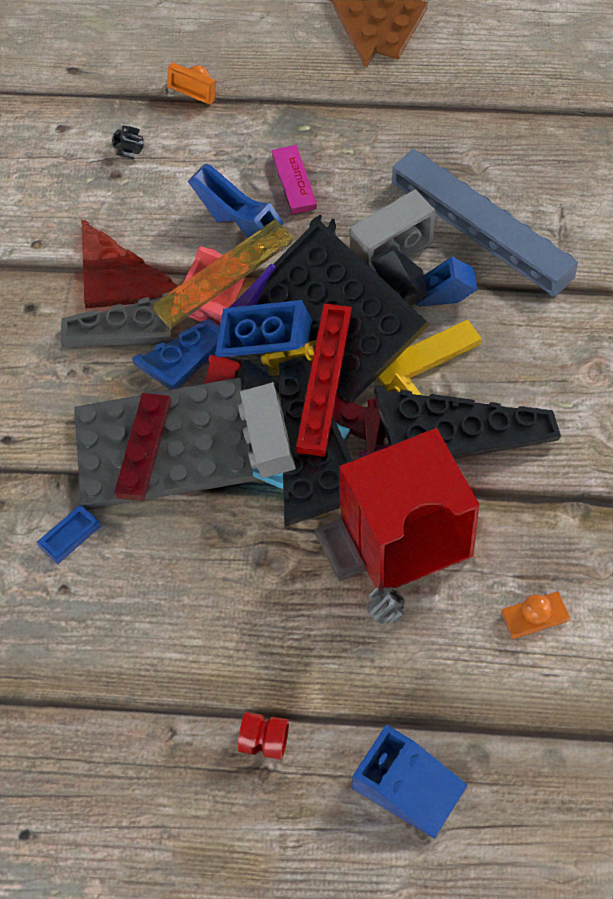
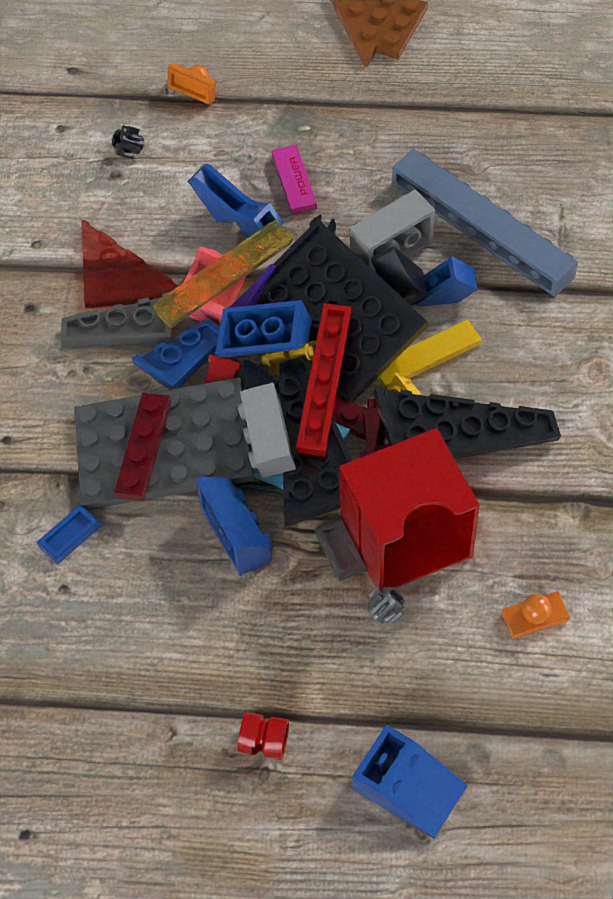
none -> blue slope [196,477,273,576]

